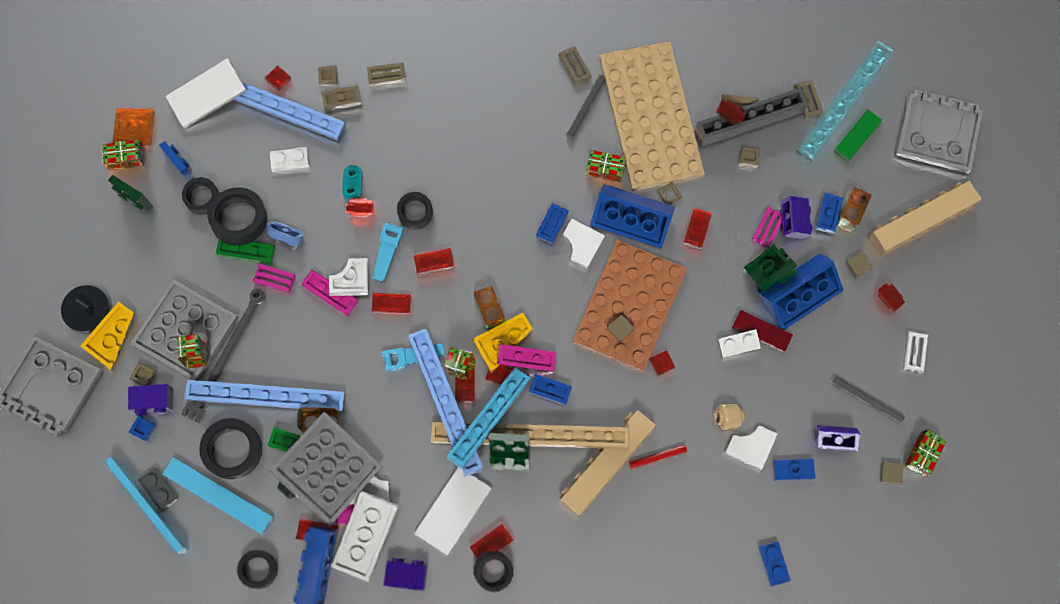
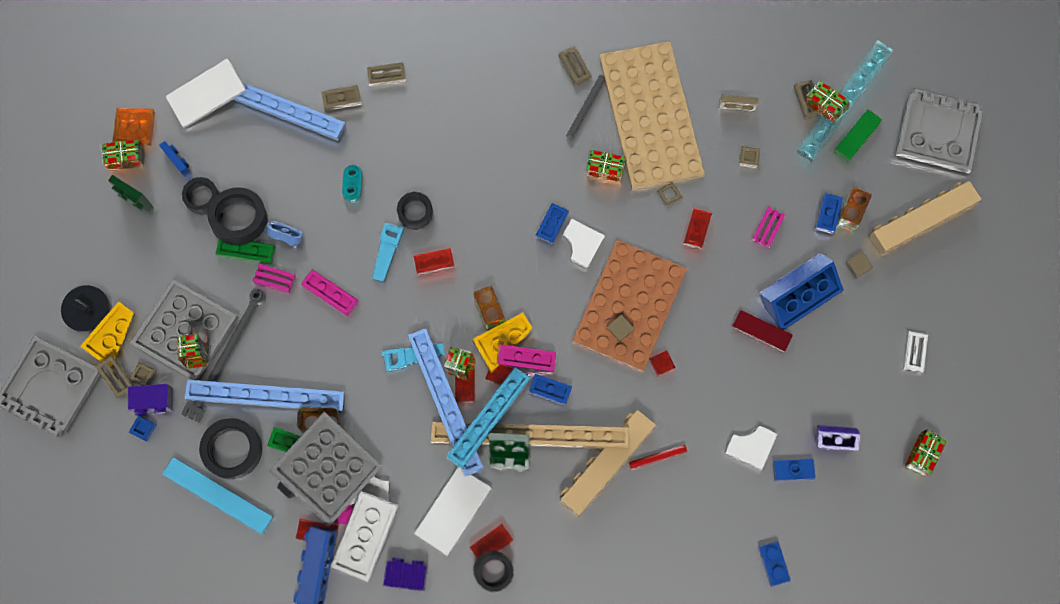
medium azure tile [105,457,188,554] -> none
dark grey plate [138,468,178,512] -> none
black tyre [237,550,278,589] -> none
clear red plate [265,65,292,92] -> none
white plate [270,147,309,171] -> none
dark tan tile [318,66,338,86] -> none
white tile [329,258,368,296] -> none
clear red brick [346,198,374,217] -> none
clear red plate [371,293,412,315] -> none
blue slope [590,184,675,248] -> none
dark grey brick [694,88,808,147] -> none
tan head [714,404,745,430] -> none
clear red brick [716,100,746,125] -> none
white plate [718,330,761,358] -> none
dark green plate [744,244,798,292] -> none
dark purple brick [780,196,813,239] -> none
dark grey bar [832,376,905,423] -> none
clear red brick [877,283,906,312] -> none
dark tan tile [881,462,904,485] -> none
none -> dark tan tile [95,355,134,398]
none -> piece [806,81,849,123]

